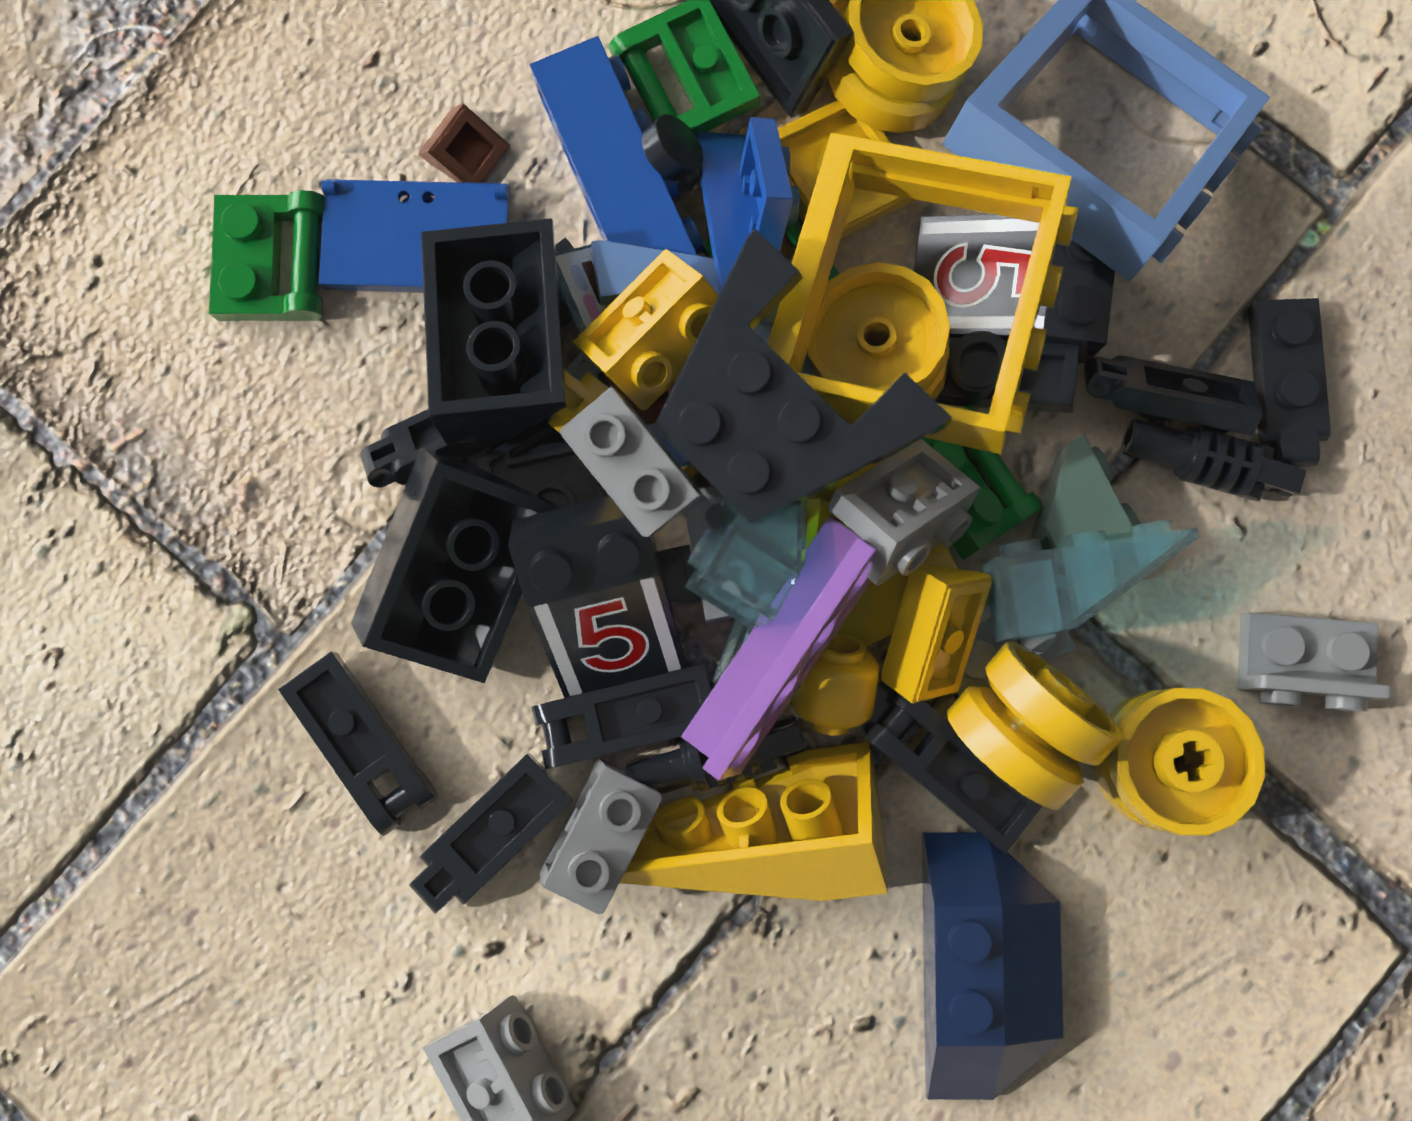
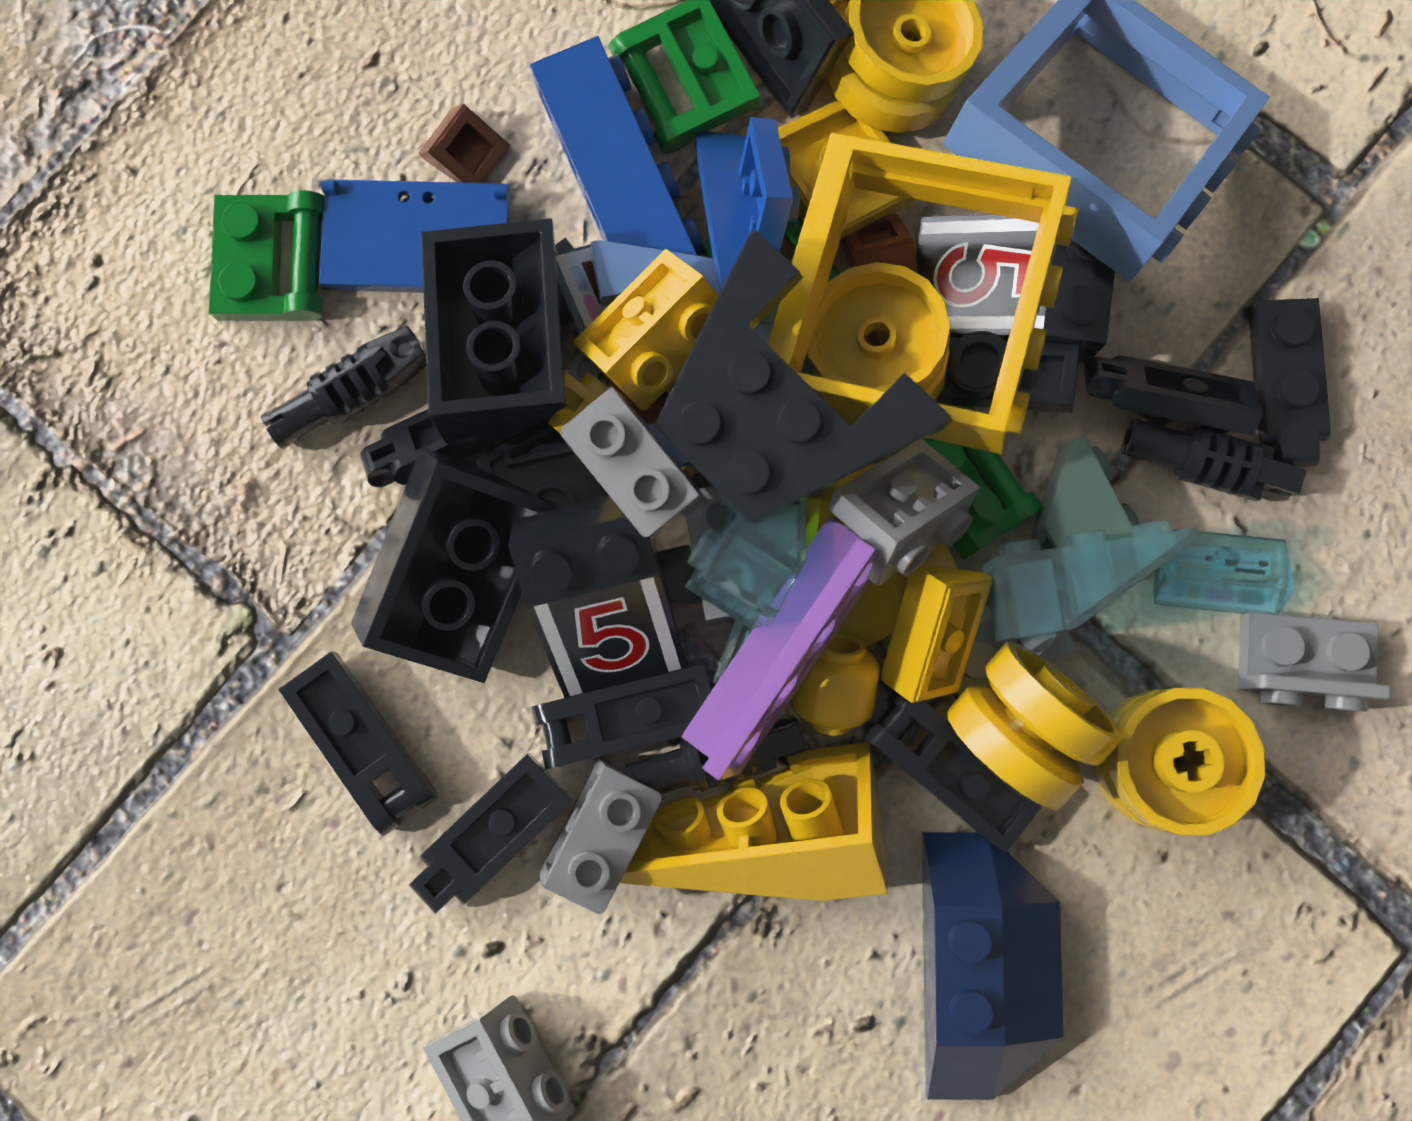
black tile [642,114,703,181] -> none
none -> black hinge [260,326,427,450]
none -> copper slope [841,214,918,274]
none -> clear light blue slope [1153,527,1295,615]

